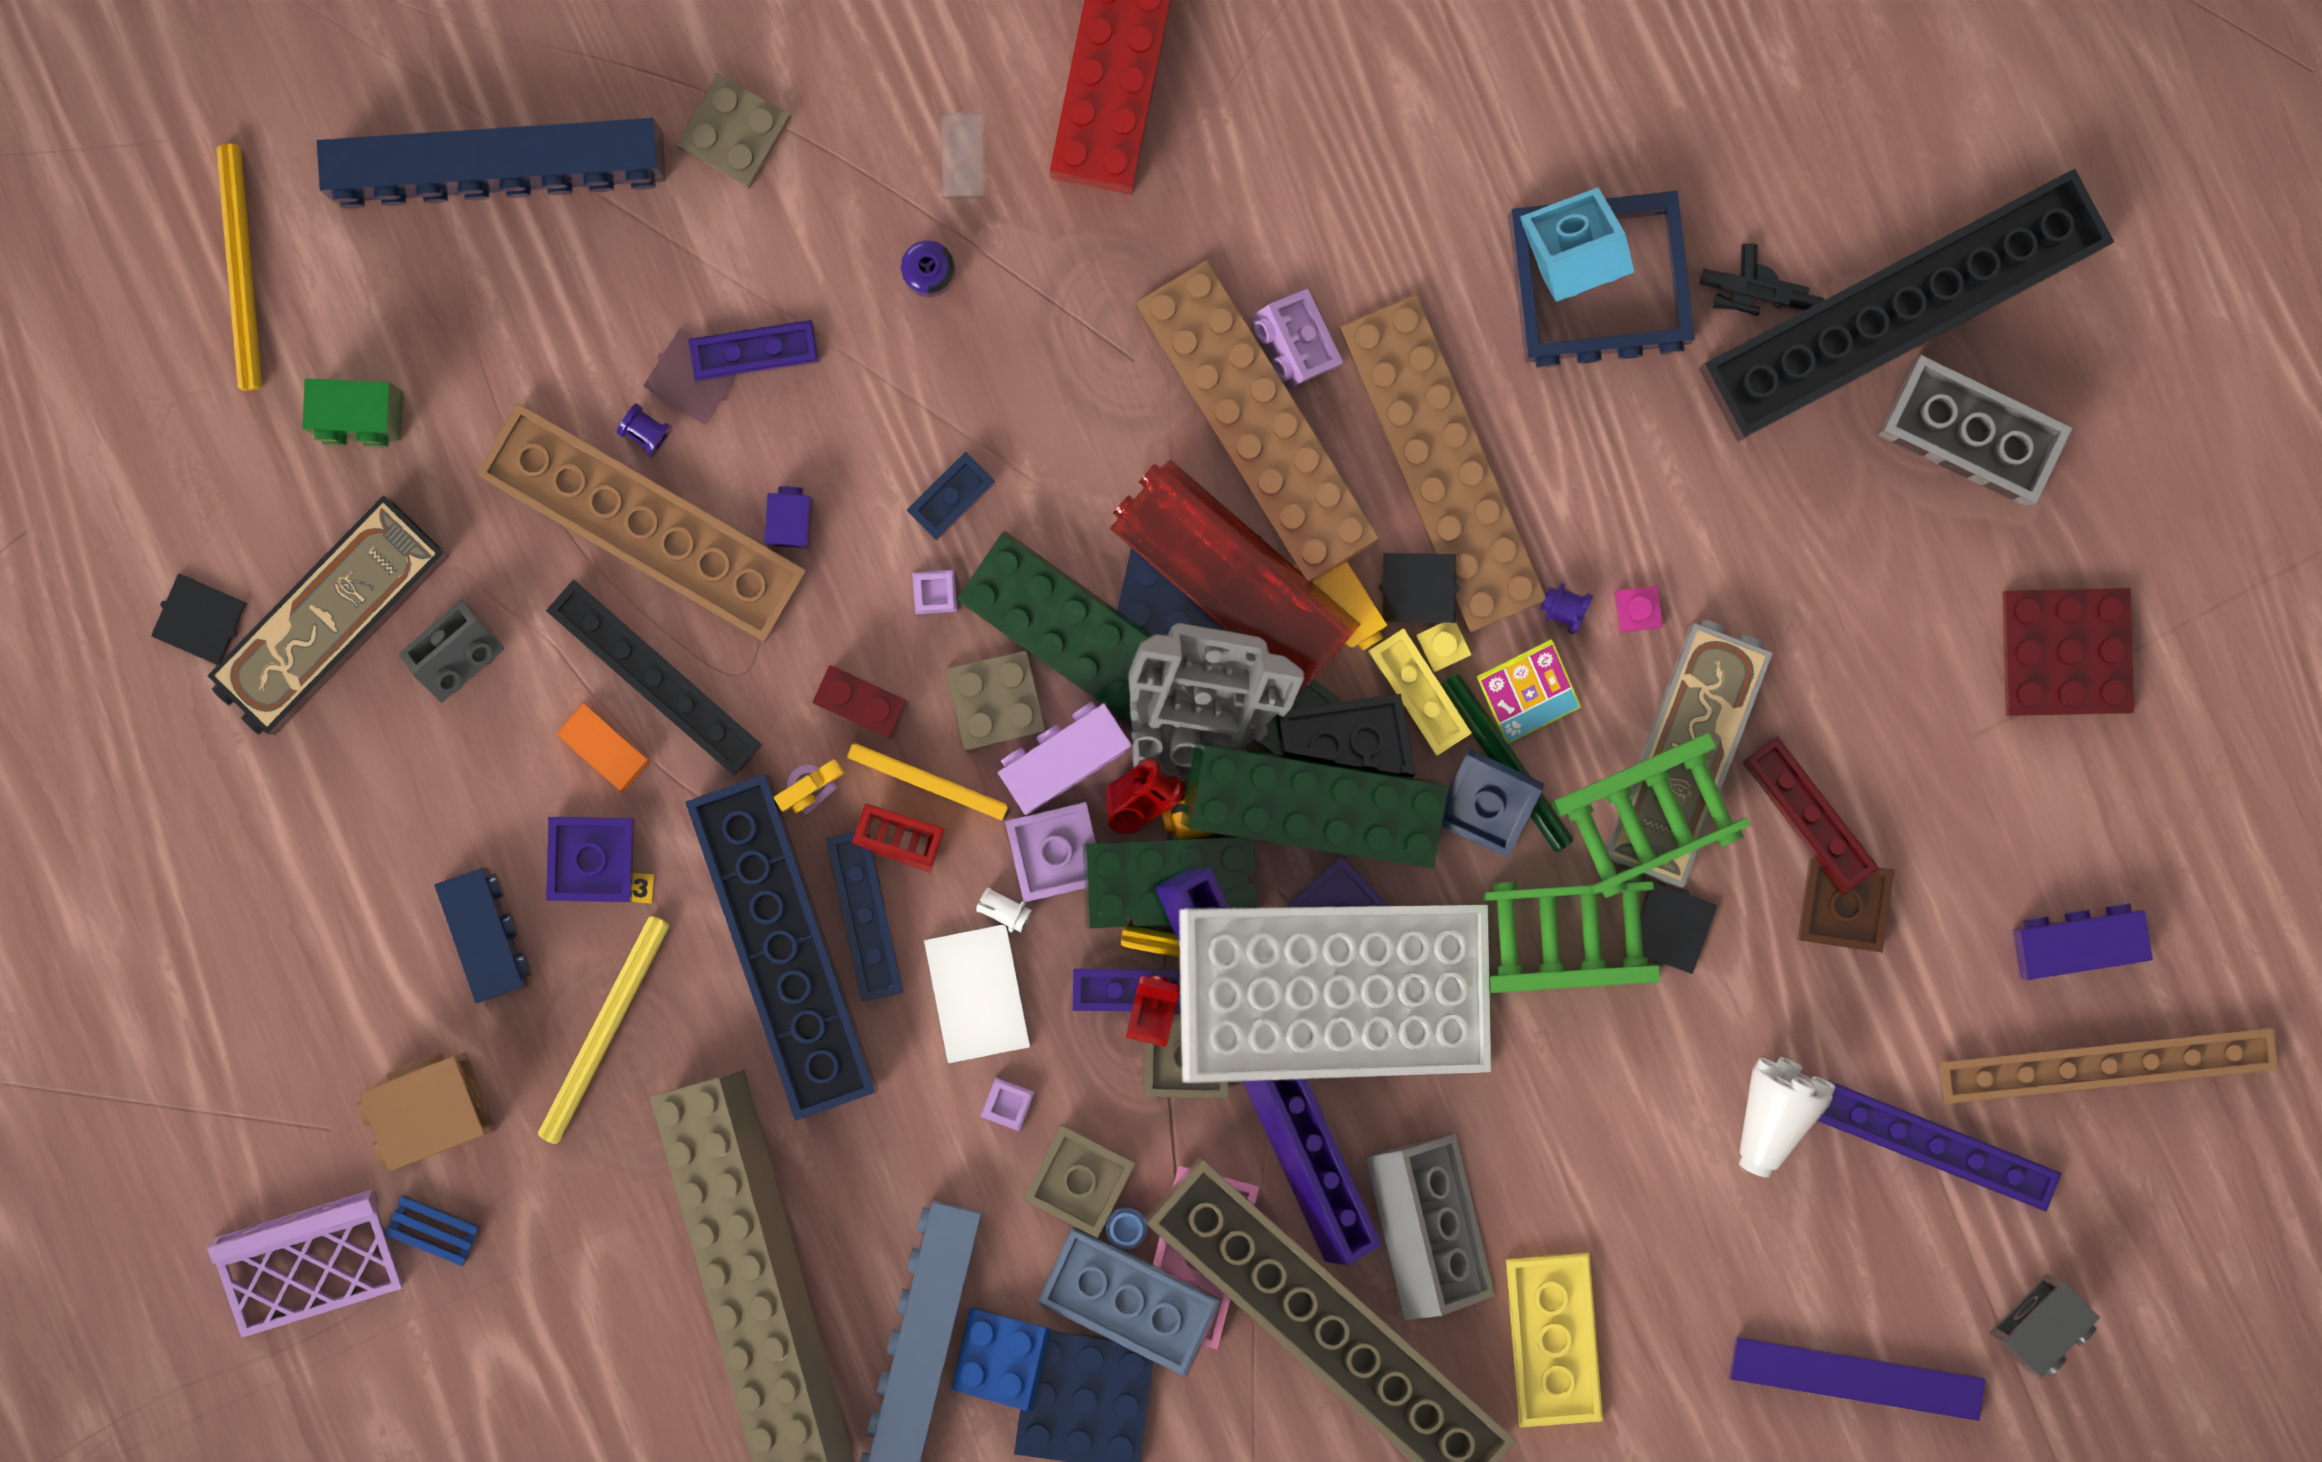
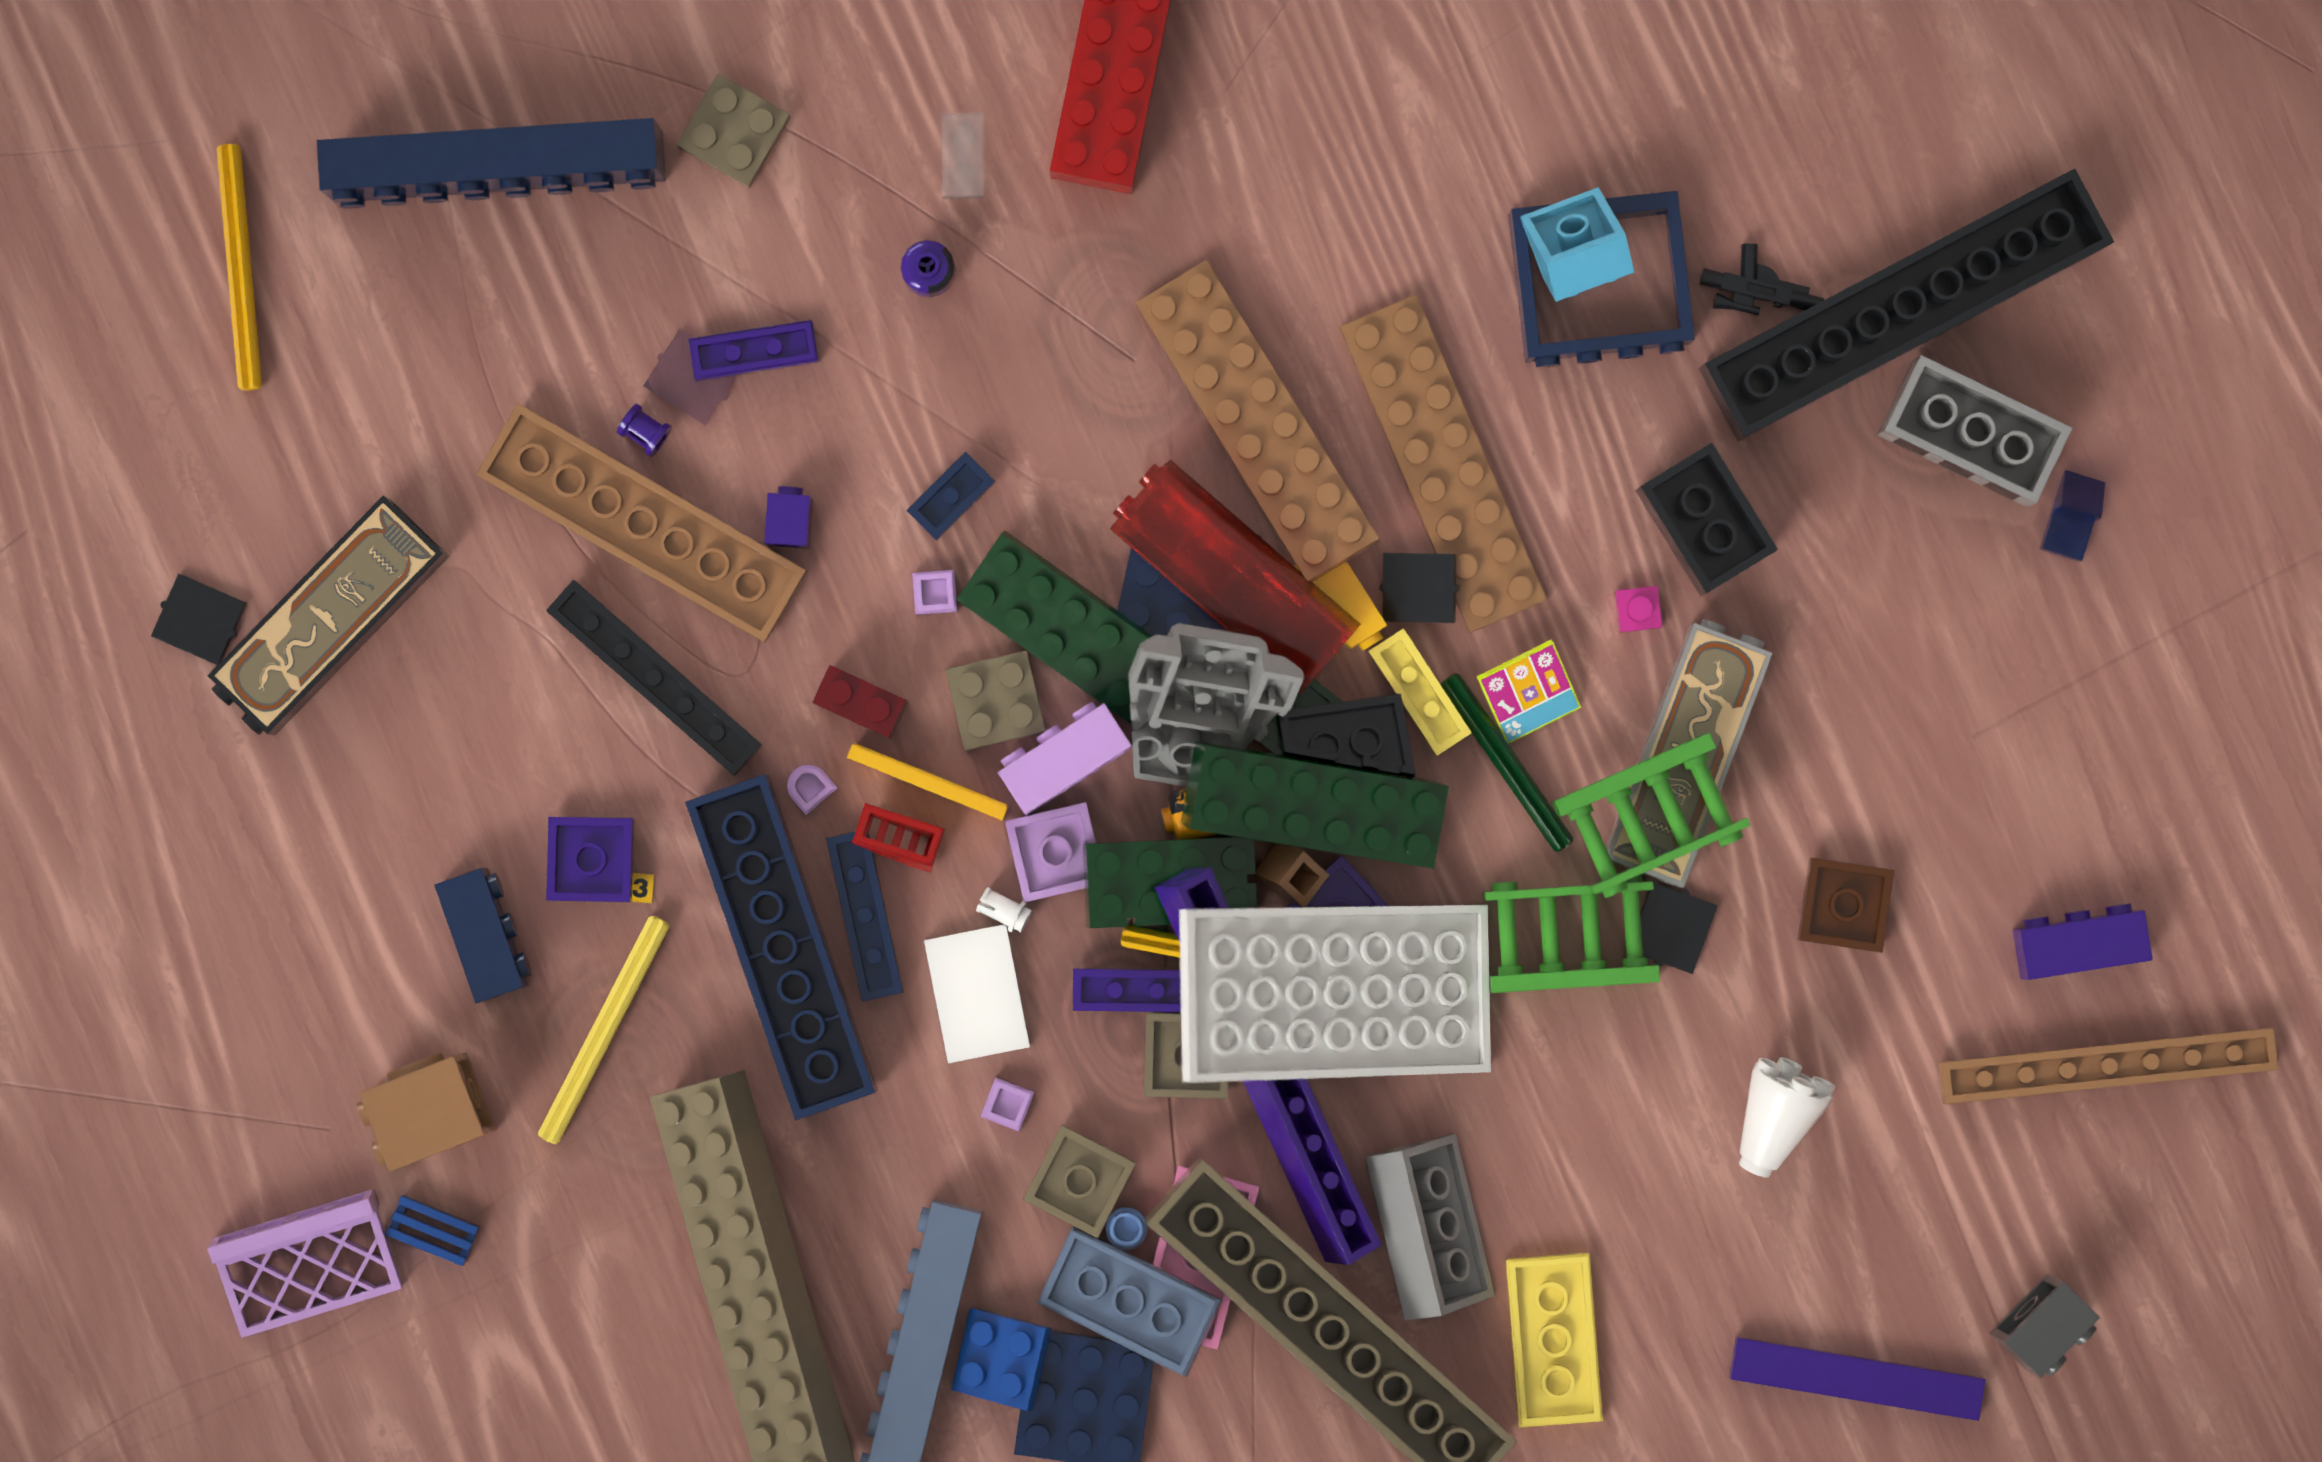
green brick [302,378,403,447] -> none
dark grey brick [399,599,505,703] -> none
orange slope [556,703,651,793] -> none
yellow plate [773,759,845,814] -> none
red piece [1105,759,1184,834] -> none
red bracket [1125,976,1181,1047] -> none
lavender bracket [1251,288,1343,390] -> none
light yellow plate [1416,623,1471,673] -> none
dark blue plate [1442,748,1545,858] -> none
dark purple brick [1540,583,1593,634] -> none
dark red tile [1743,736,1880,895] -> none
dark purple tile [1817,1080,2061,1212] -> none
dark red plate [2002,588,2134,716] -> none
none -> medium nougat brick [1254,843,1329,908]
none -> black brick [1635,443,1778,597]
none -> clear blue slope [2039,470,2105,562]

